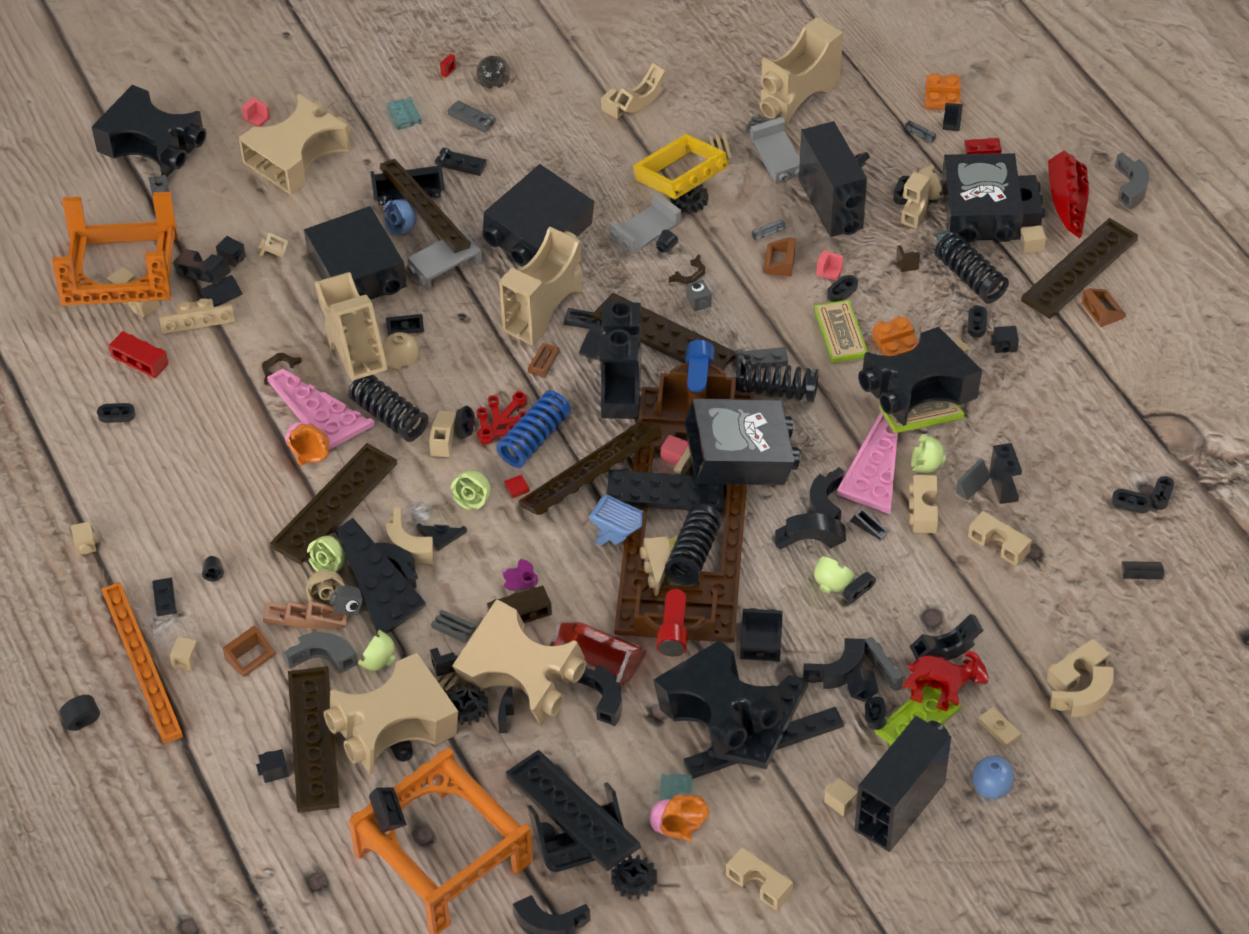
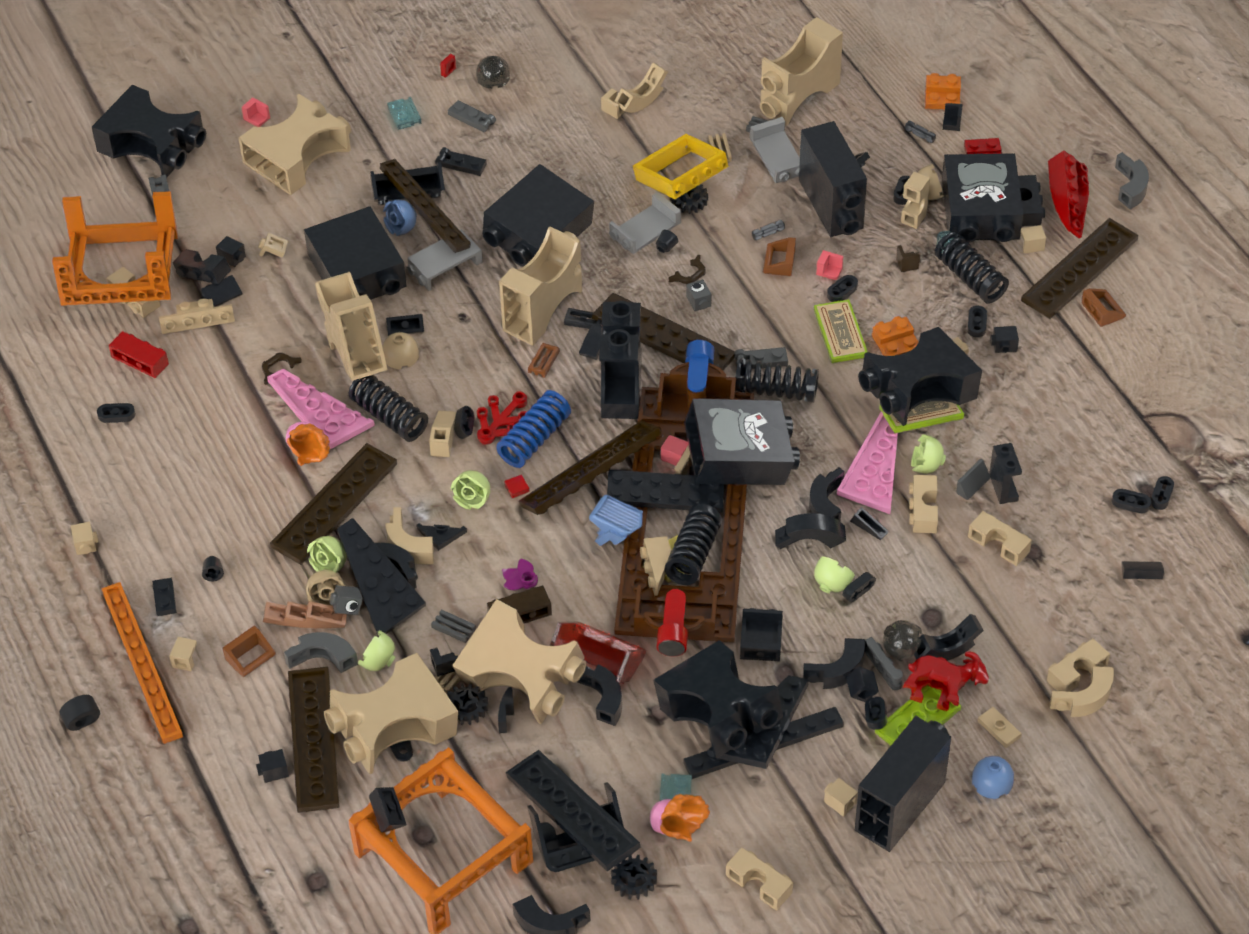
none -> clear smoke cylinder [883,620,922,662]

